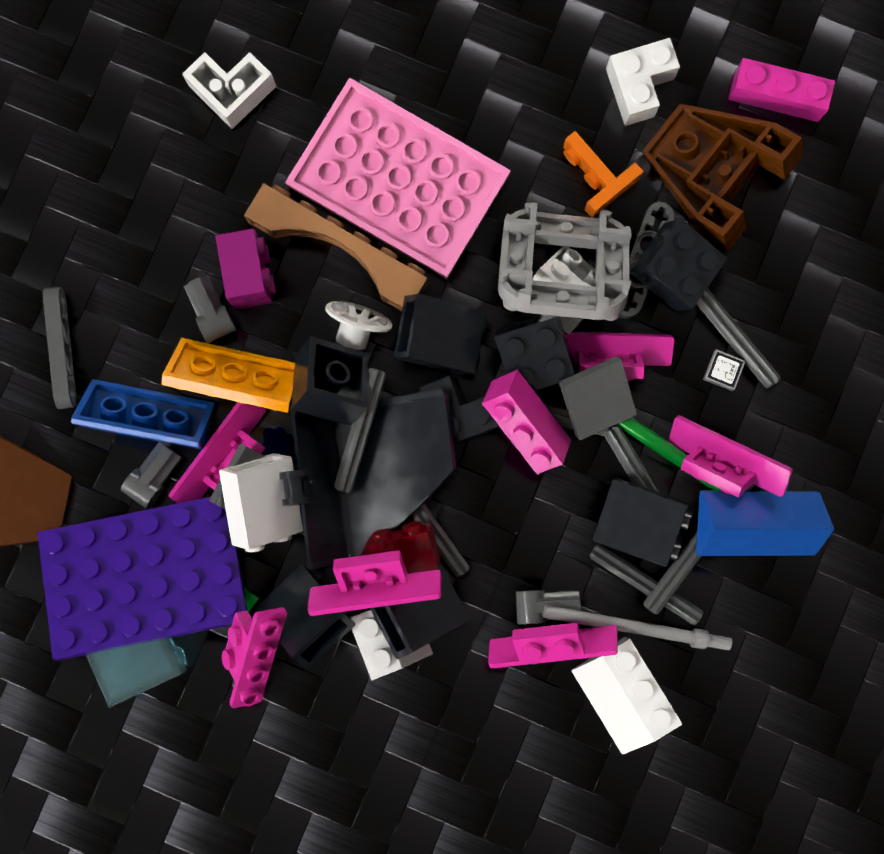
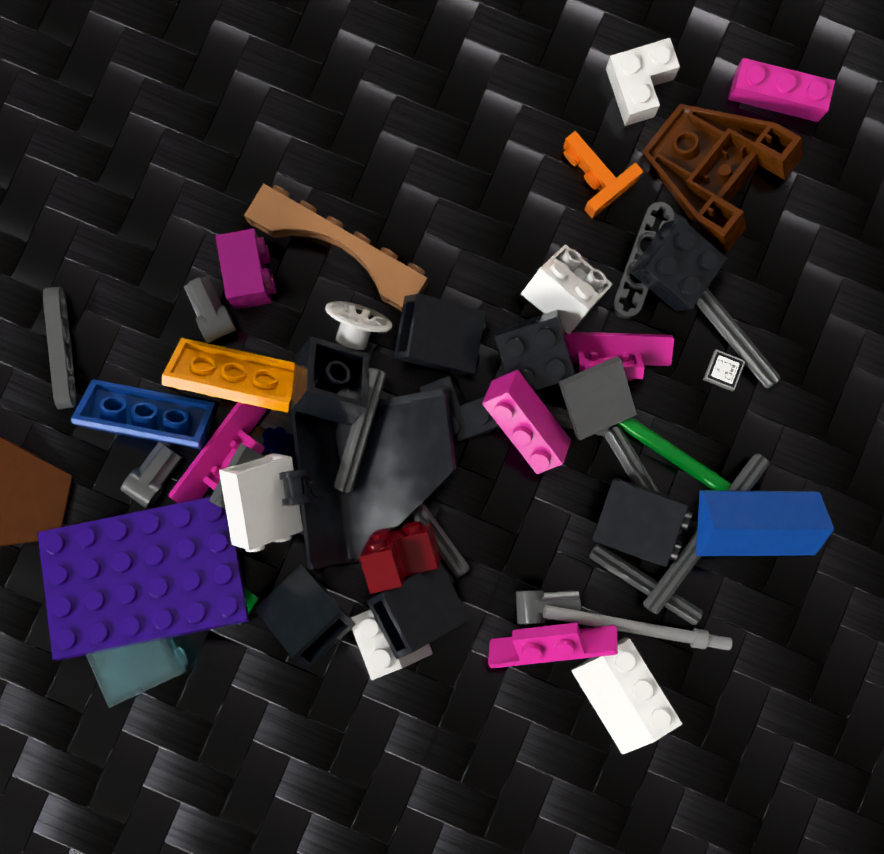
white brick [182,52,276,129] -> none
dark pink bracket [222,607,287,708] -> none
bright pink plate [285,78,511,279] -> none
dark pink bracket [308,550,442,616] -> none
light grey plate [498,203,632,321] -> none
dark pink bracket [669,415,793,498] -> none

